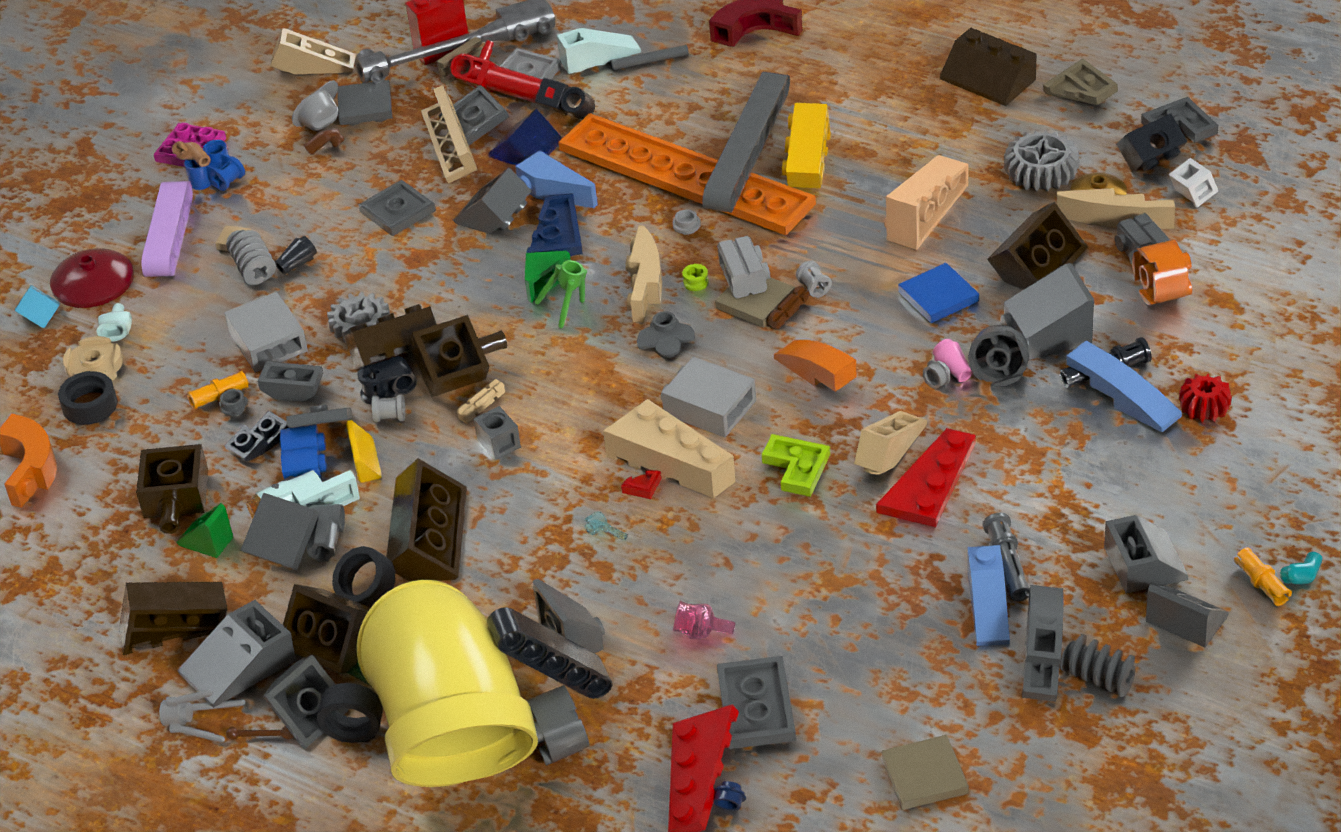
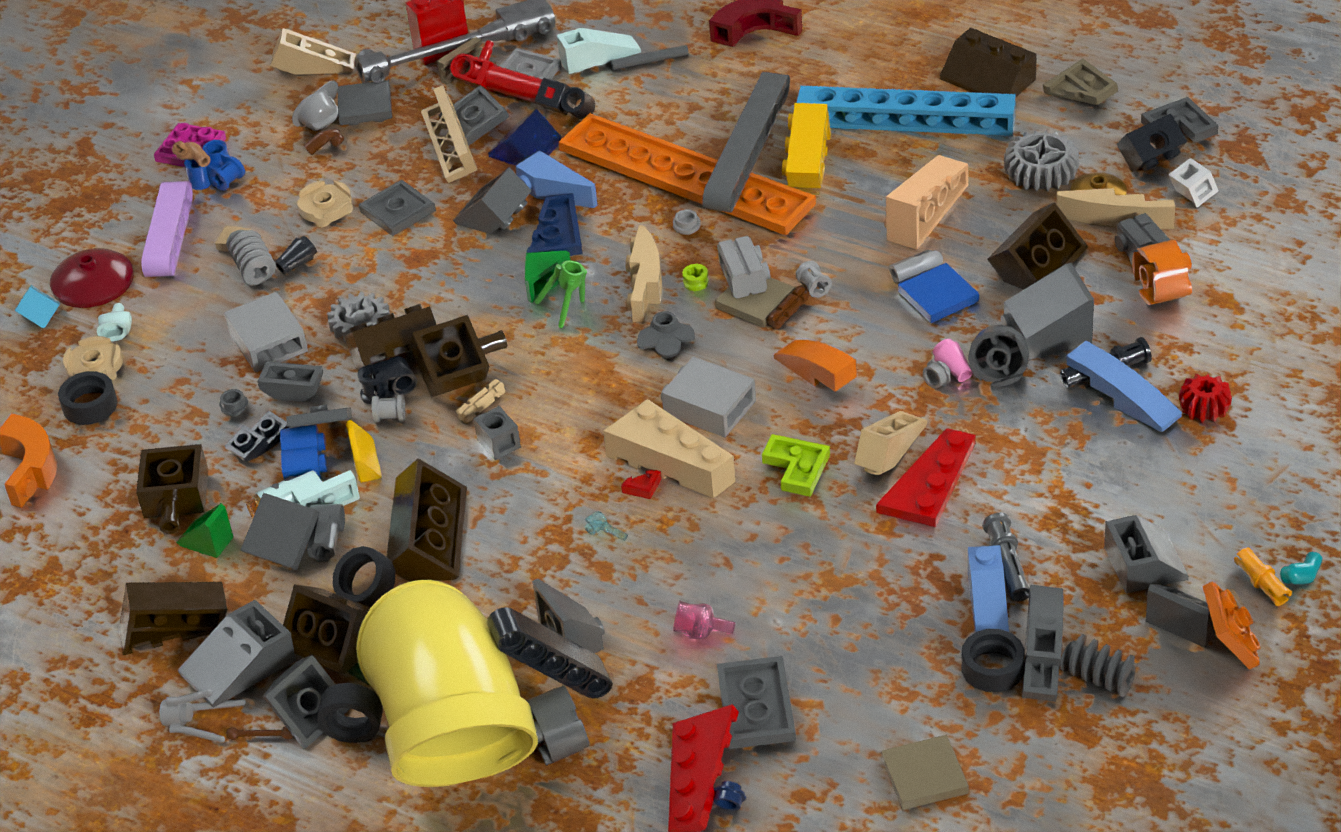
light orange pin [187,371,249,410] -> none
none -> tan plate [297,181,353,227]
none -> dark azure brick [797,86,1016,136]
none -> light grey bar [889,250,943,283]
none -> black tyre [961,629,1025,692]
none -> orange tile [1202,581,1261,670]

